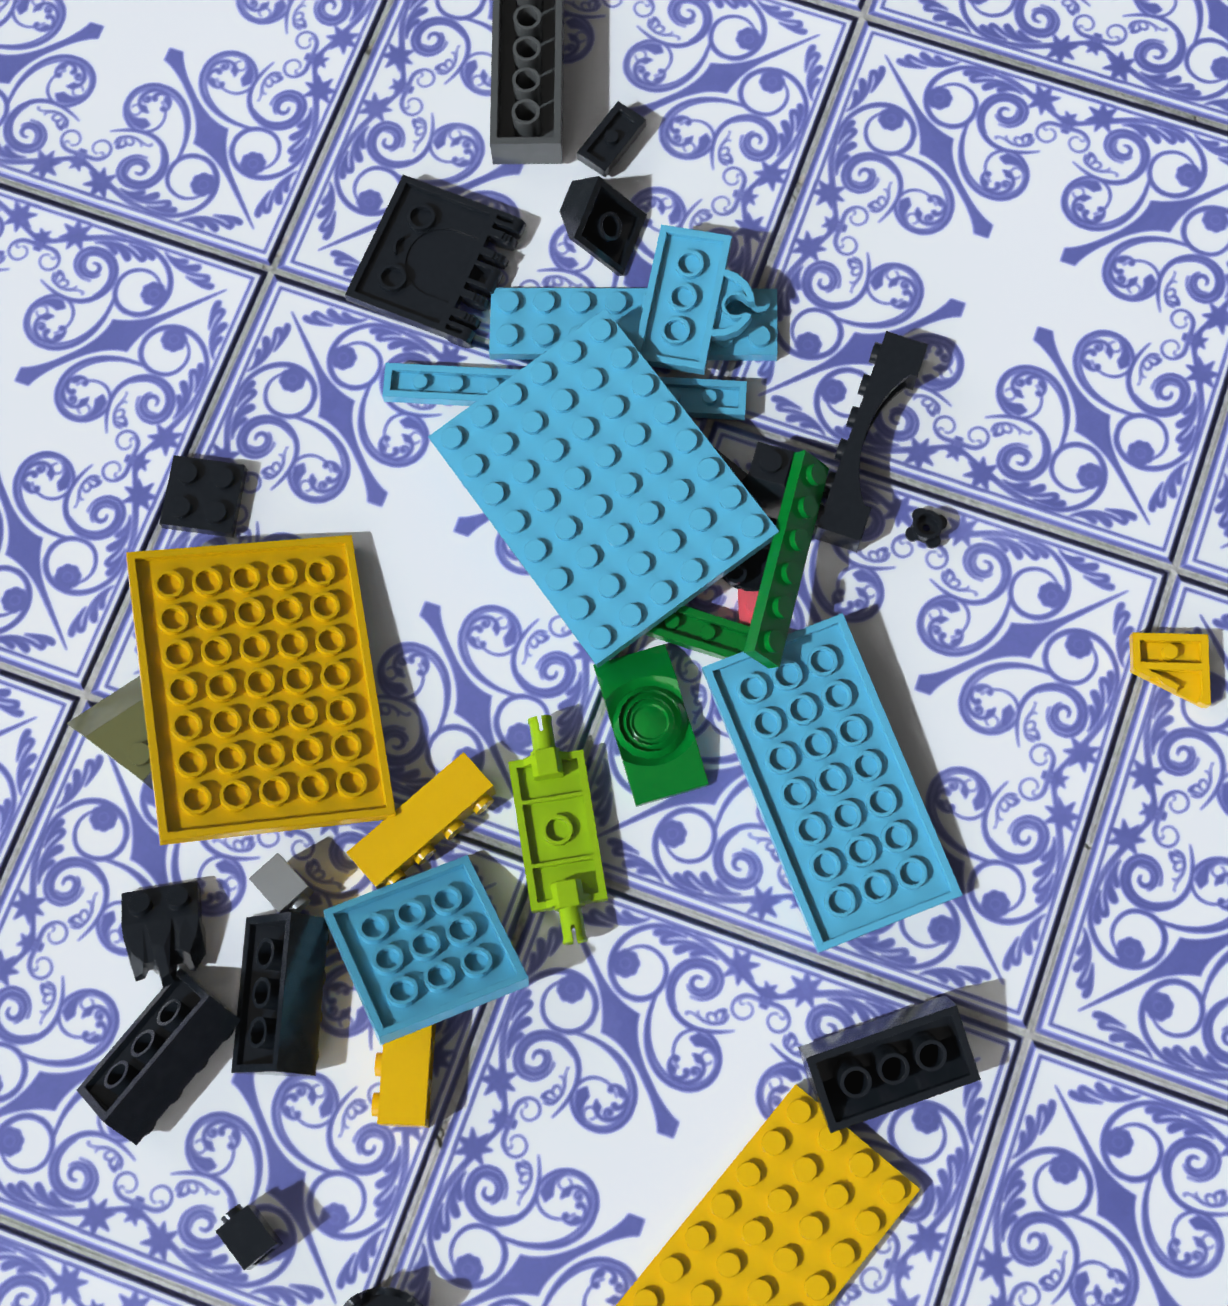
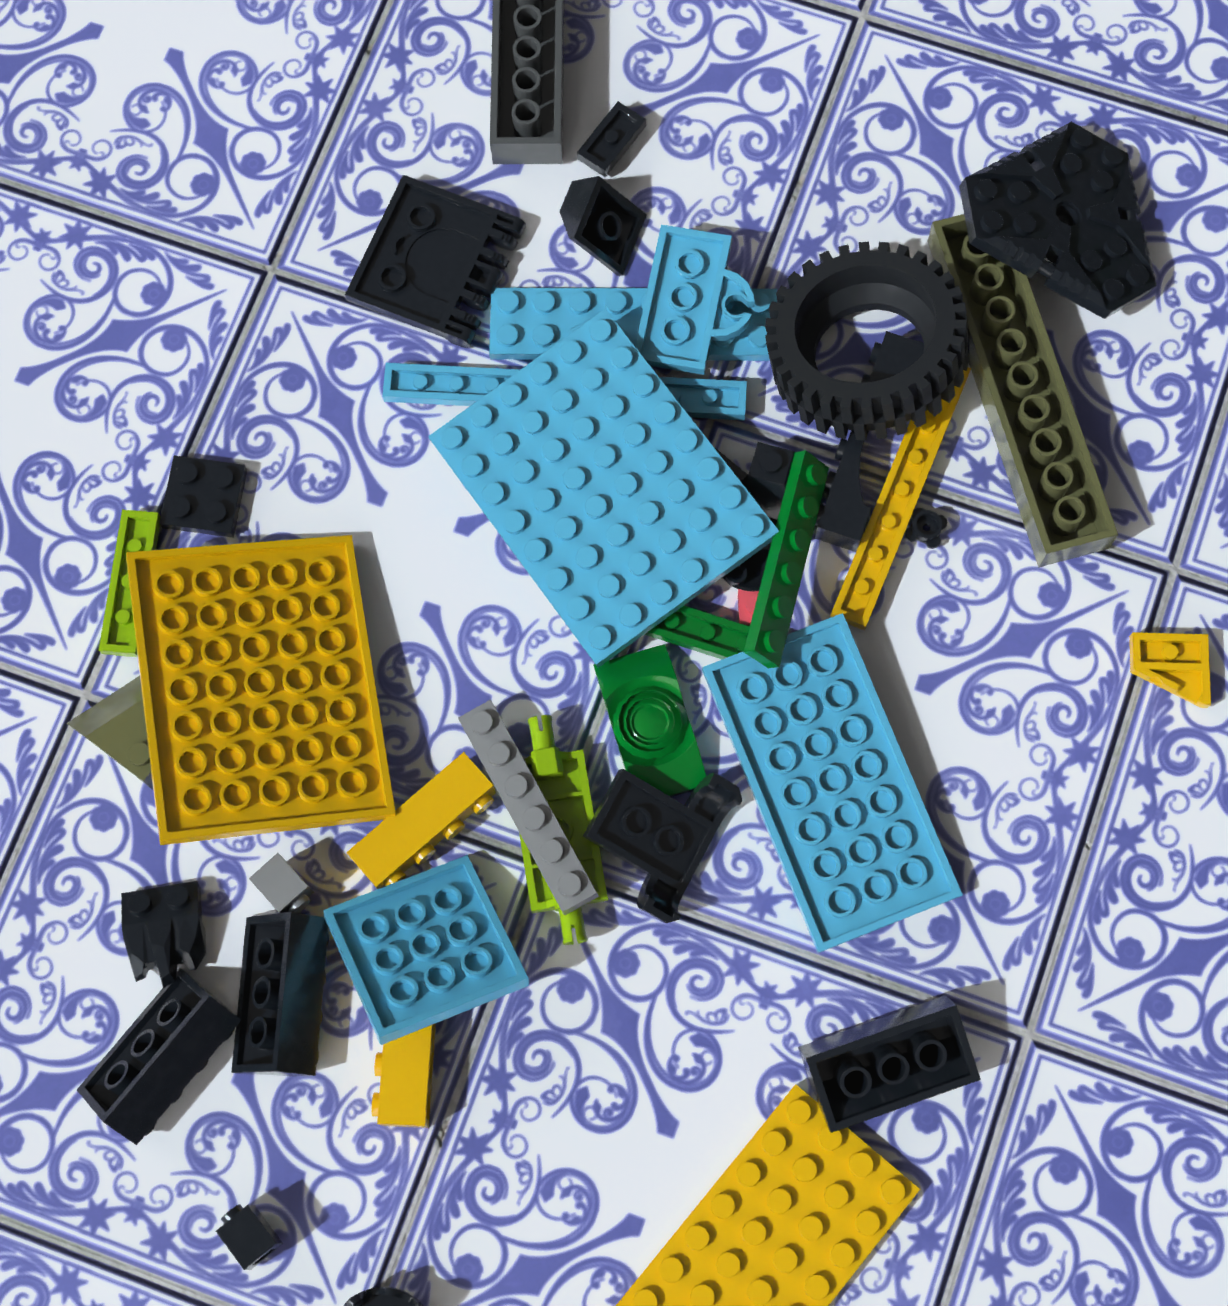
none -> lime plate [99,509,161,657]
none -> light grey plate [458,700,599,915]
none -> black piece [583,769,742,923]
none -> black tyre [765,242,970,440]
none -> yellow plate [830,367,971,631]
none -> olive brick [927,214,1118,568]
none -> black plate [959,122,1157,319]

